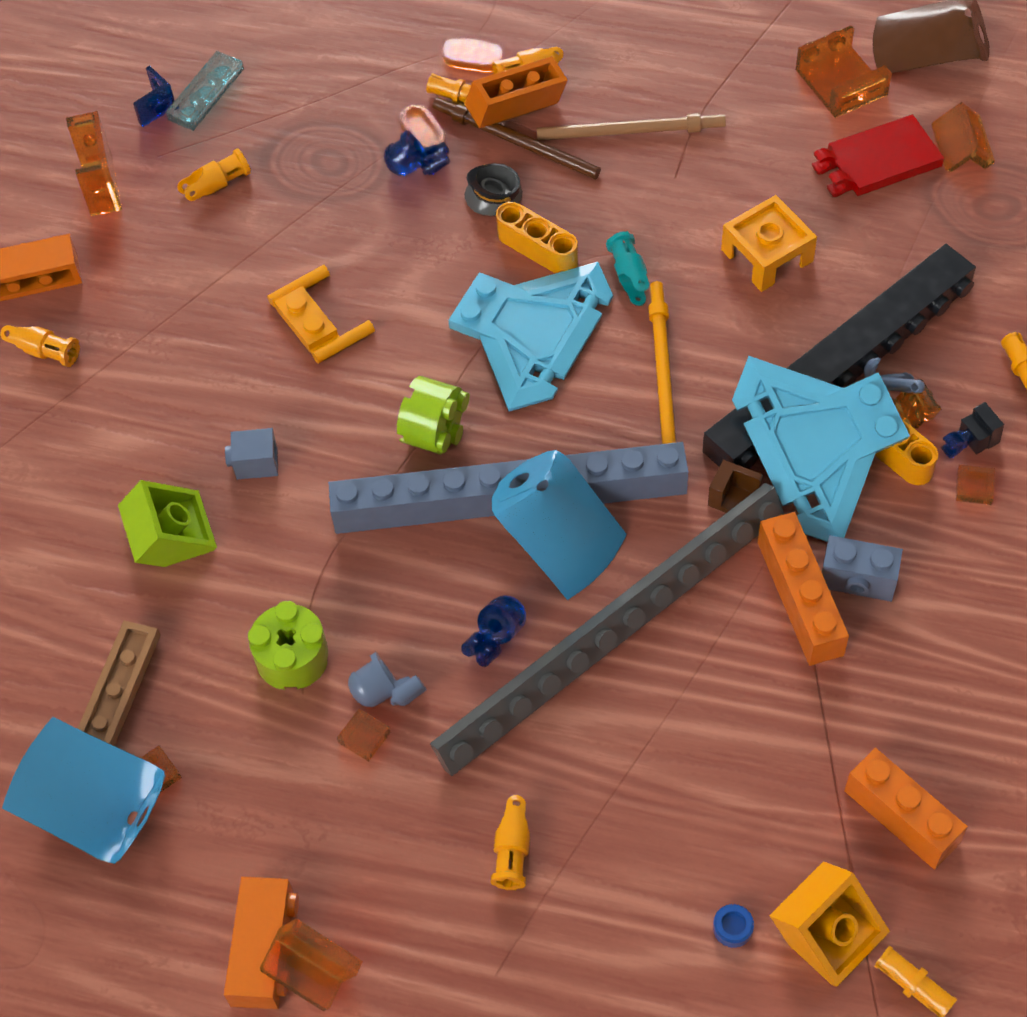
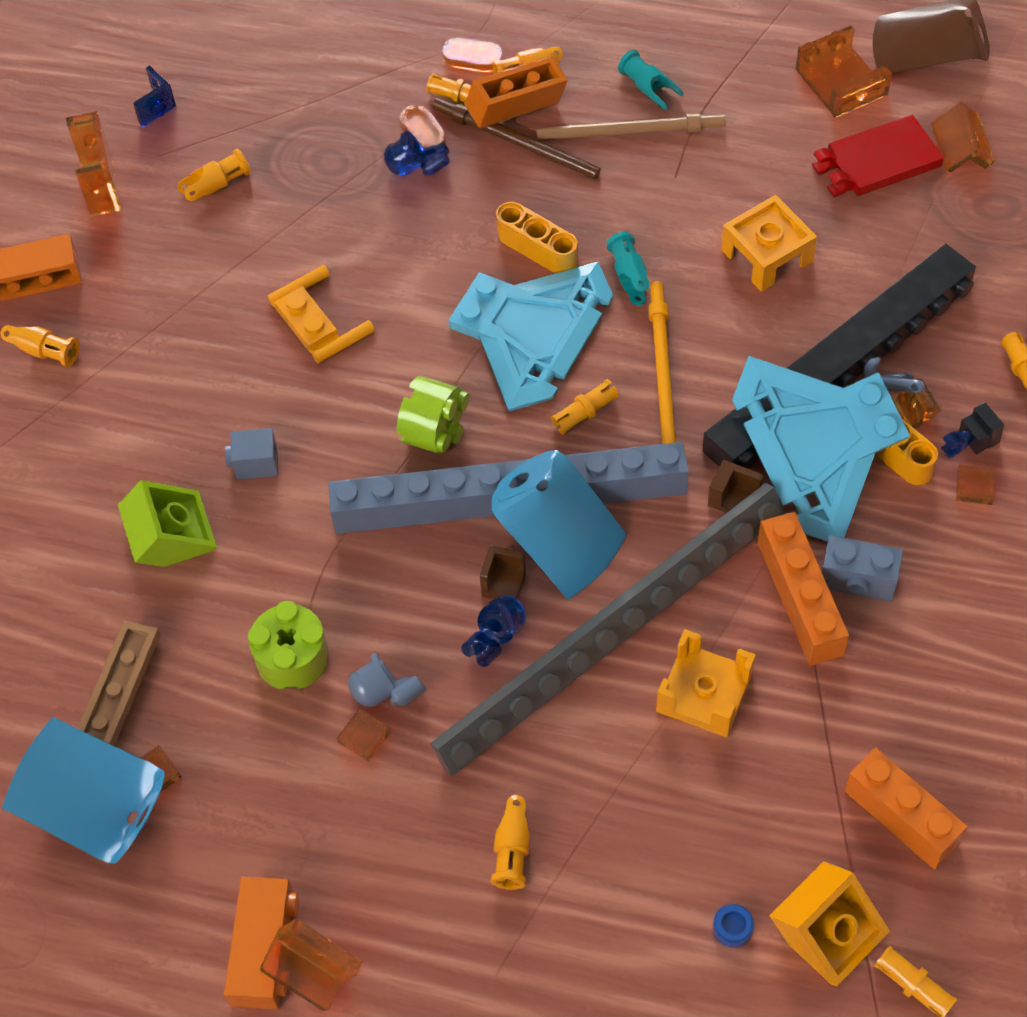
clear light blue plate [166,51,244,131] -> none
dark grey piece [464,163,523,216] -> none
none -> reddish brown panel [480,545,526,605]
none -> light orange pin [551,379,619,435]
none -> teal piece [617,50,683,110]
none -> light orange panel [656,629,756,738]

